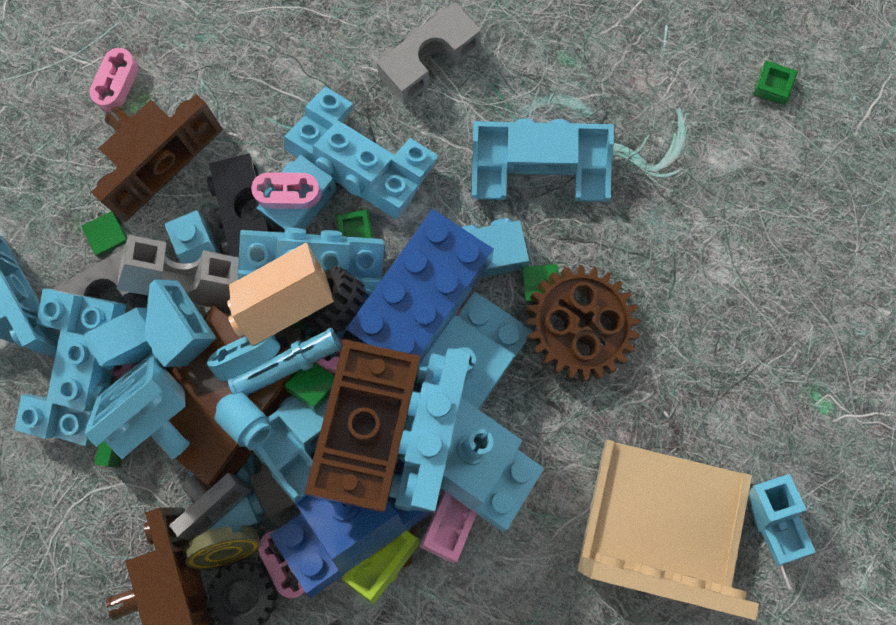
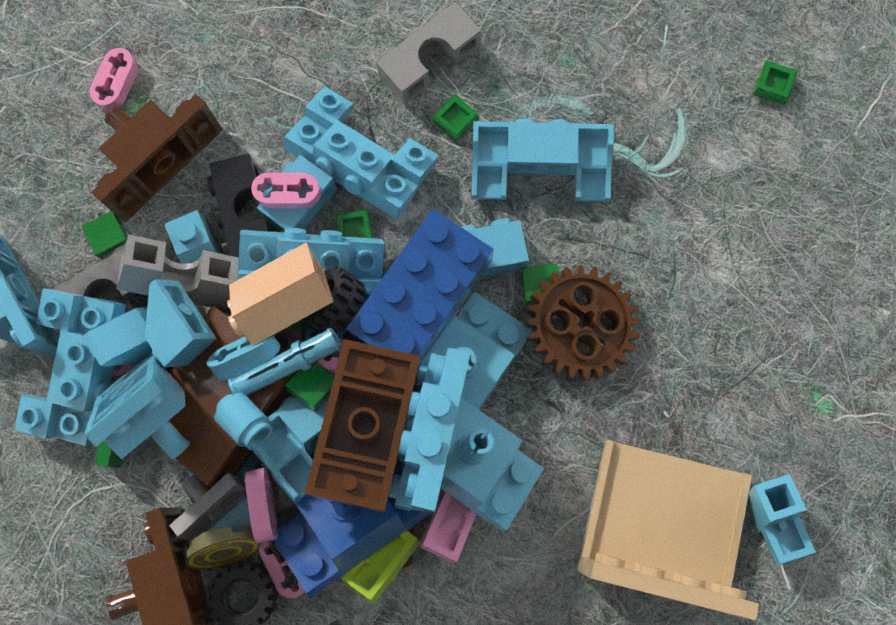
none -> bright pink beam [245,467,278,543]
none -> green tile [432,94,479,142]

